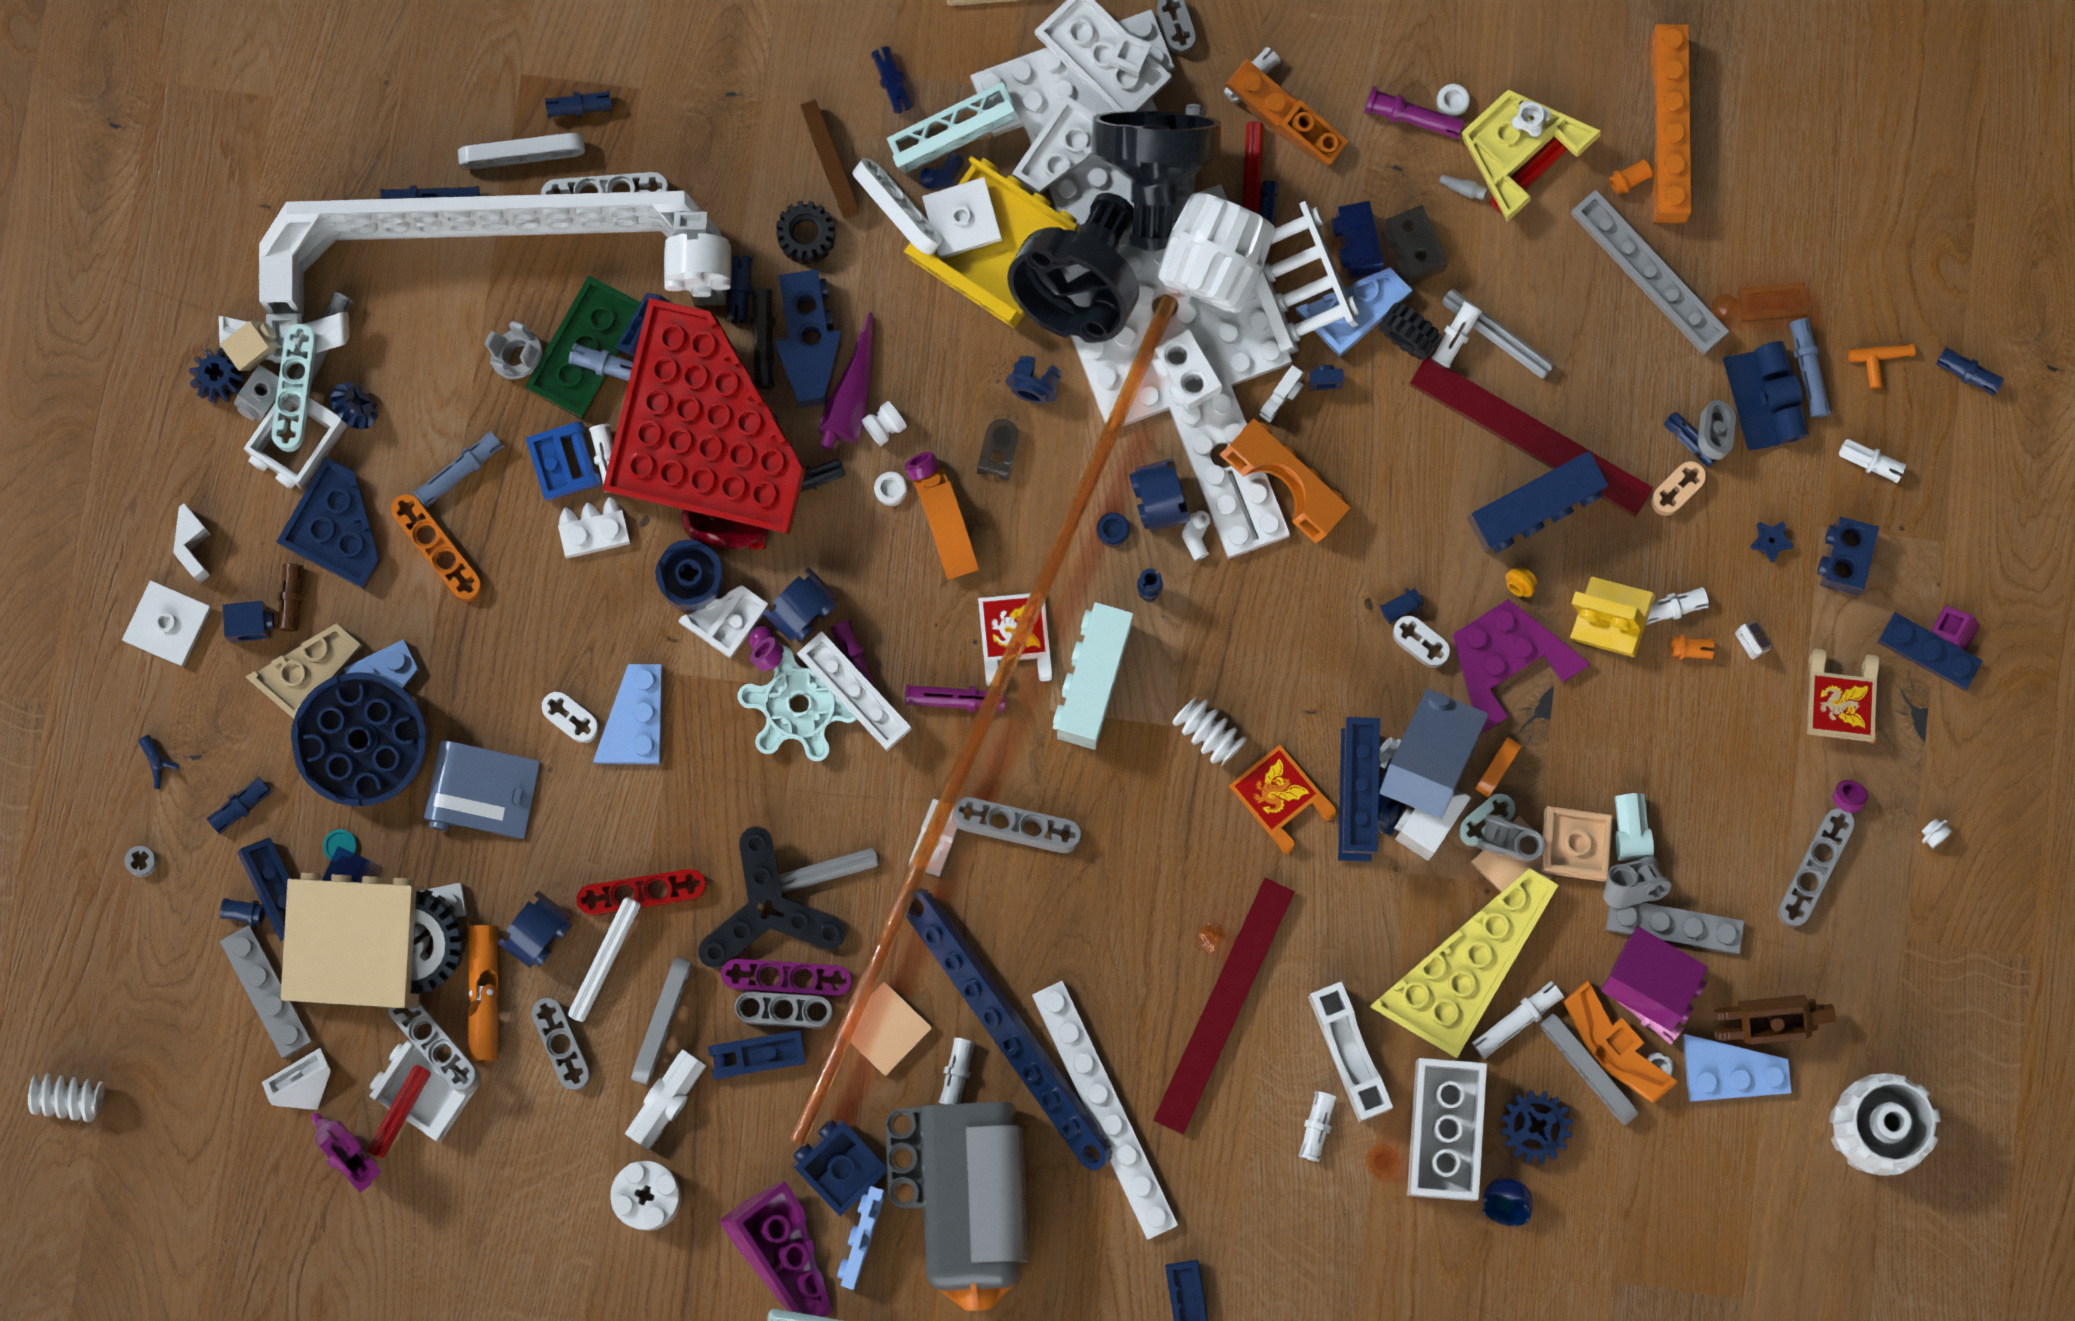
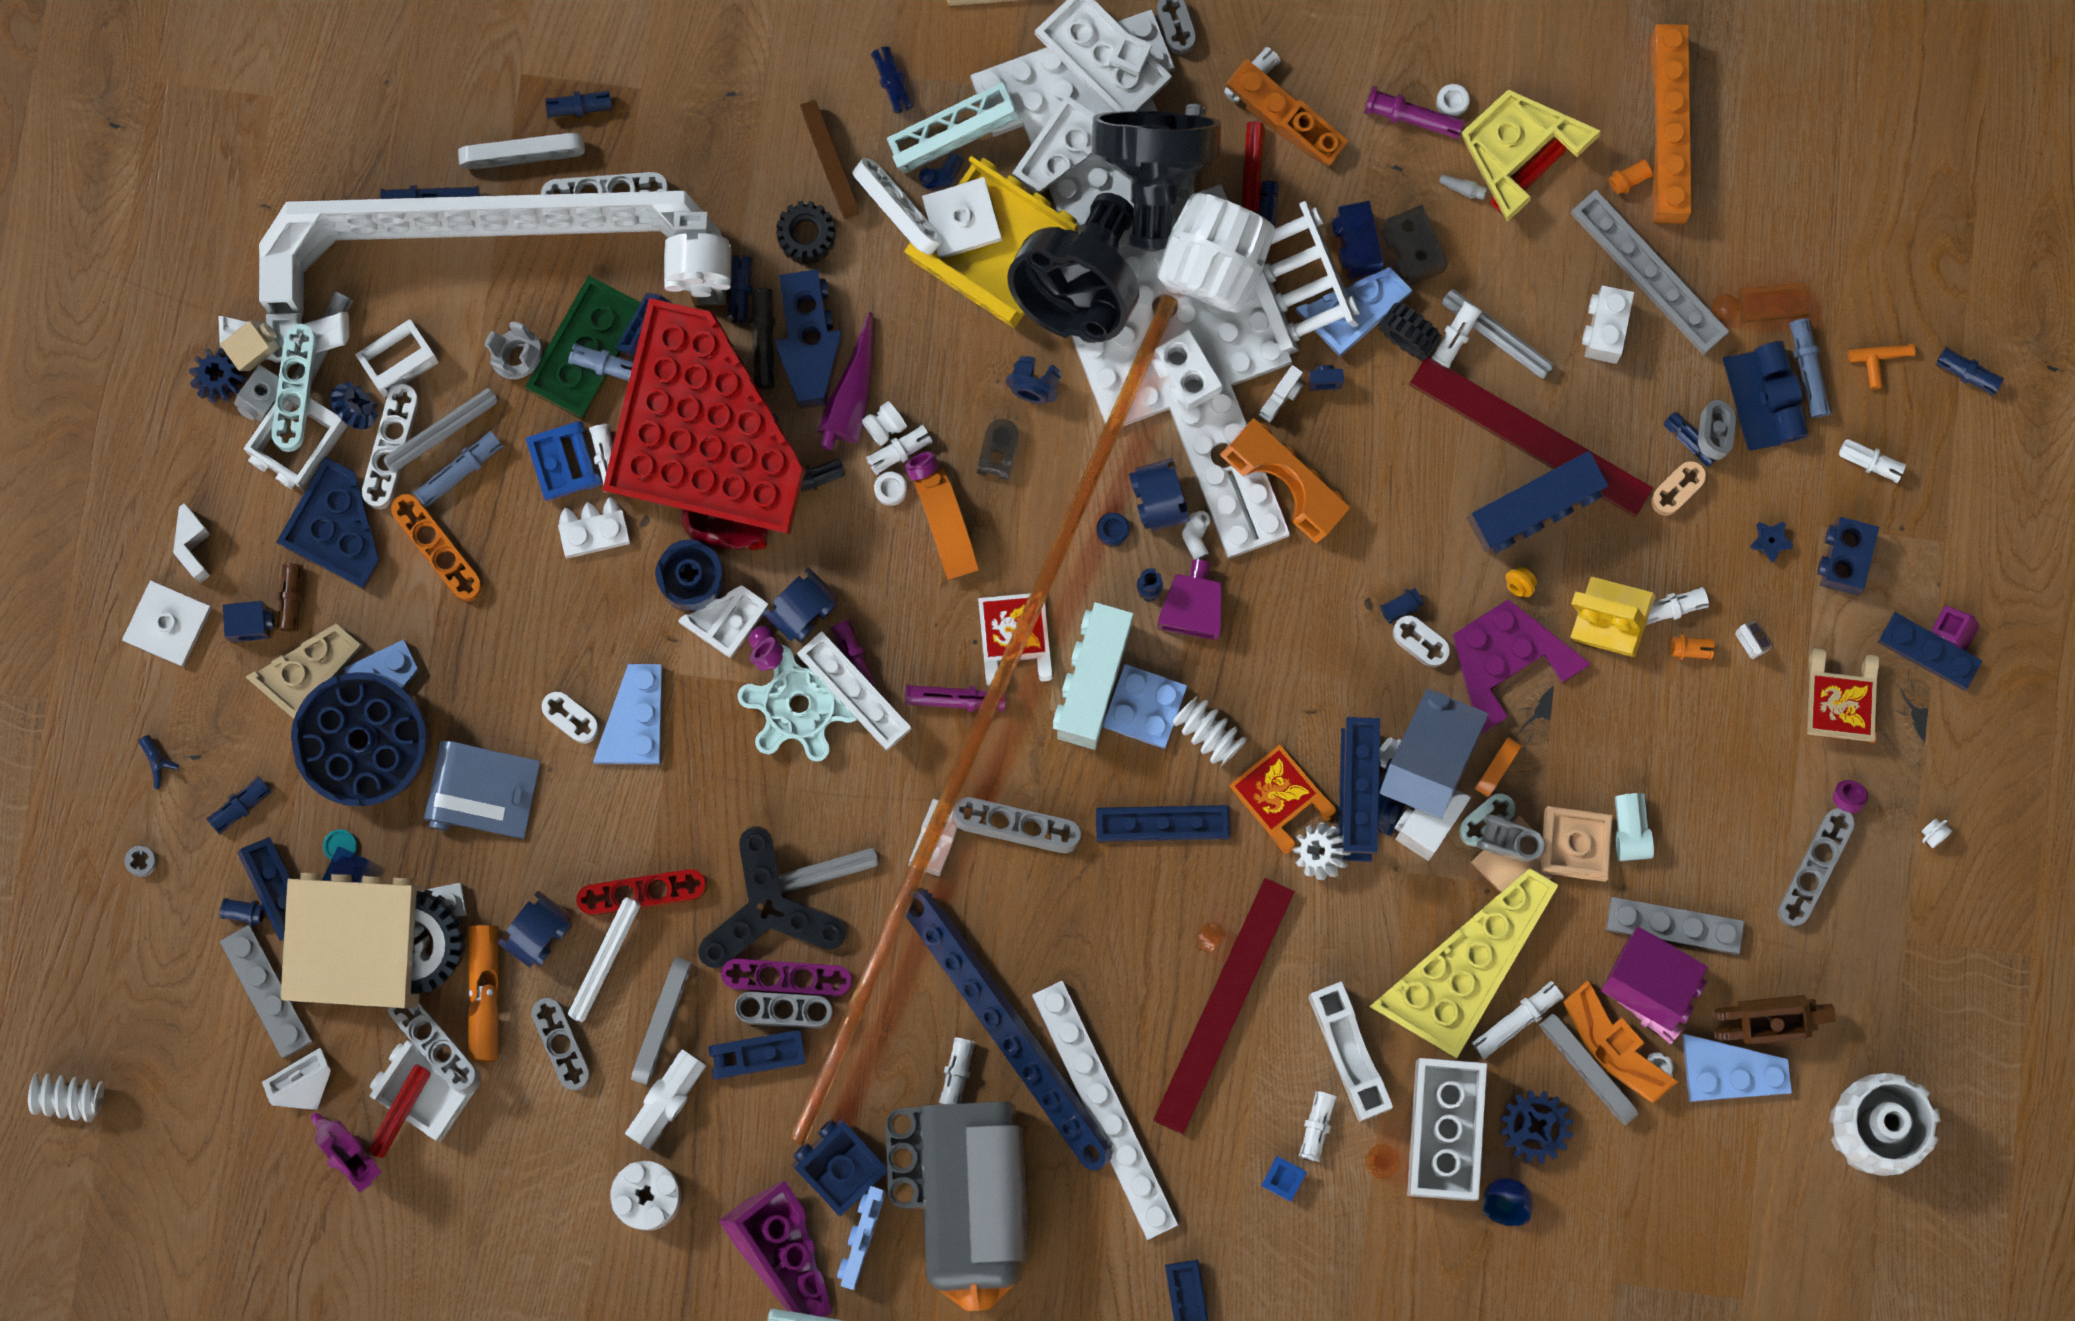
light nougat tile [837,982,932,1077] -> none
white plate [1512,101,1550,137] -> none
light grey piece [1603,856,1672,909] -> none
none -> white tile [355,319,439,398]
none -> white beam [362,384,419,509]
none -> light grey axle [384,388,498,473]
none -> white pin [866,425,933,475]
none -> dark blue tile [1096,805,1230,842]
none -> light blue plate [1103,664,1187,749]
none -> magenta torso [1157,559,1221,641]
none -> blue plate [1261,1156,1307,1202]
none -> white gear [1293,822,1351,880]
none -> white brick [1582,285,1634,364]

